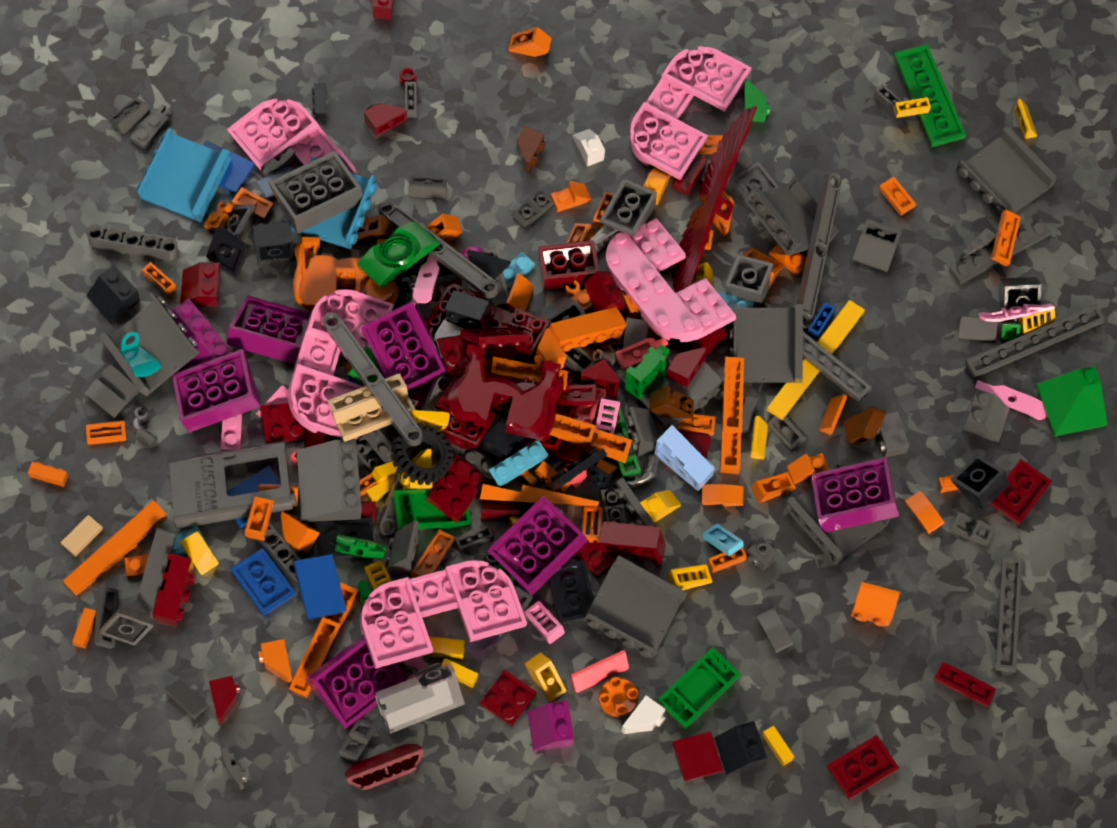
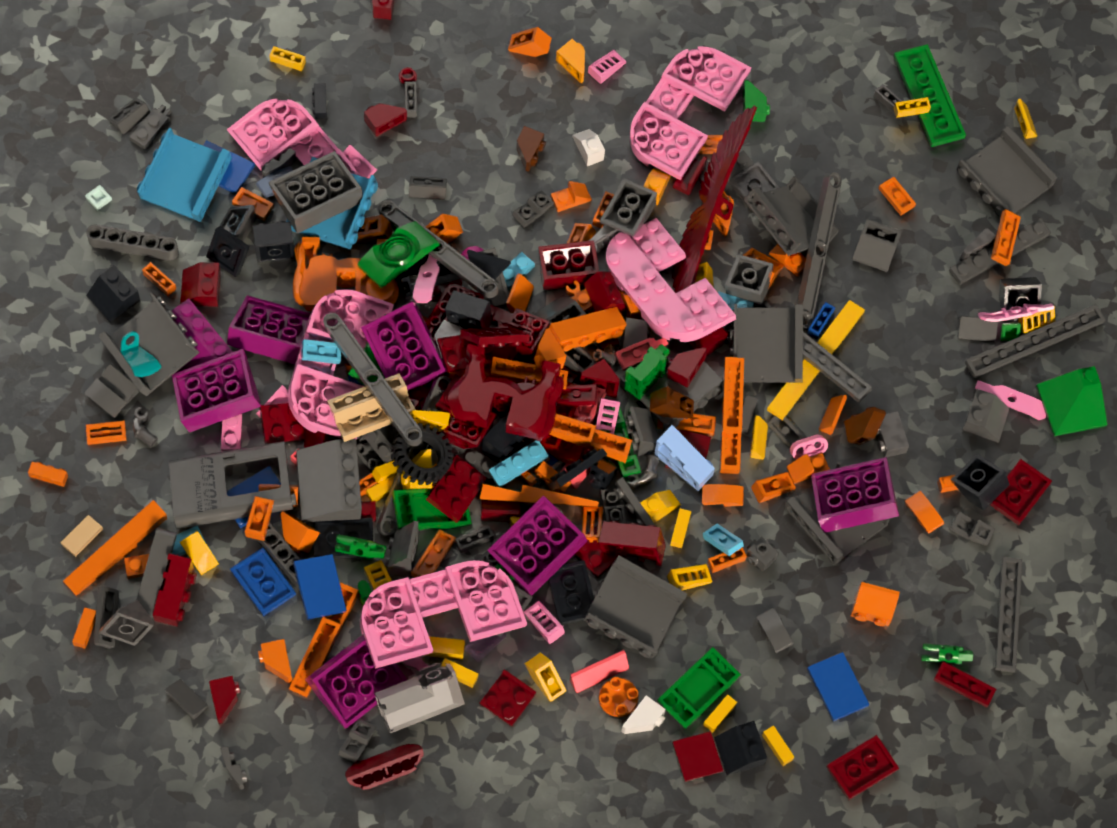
orange plate [204,201,233,231] -> none
magenta slope [527,700,574,751] -> none
none -> light aqua tile [85,185,112,211]
none -> yellow piece [269,46,306,71]
none -> medium azure plate [301,339,341,364]
none -> bright pink plate [343,145,377,178]
none -> light orange slope [556,39,585,83]
none -> bright pink slope [588,50,626,84]
none -> yellow piece [670,508,691,548]
none -> yellow piece [703,694,737,733]
none -> bright pink plate [790,435,828,460]
none -> blue tile [807,652,870,722]
none -> green hinge [921,643,973,664]

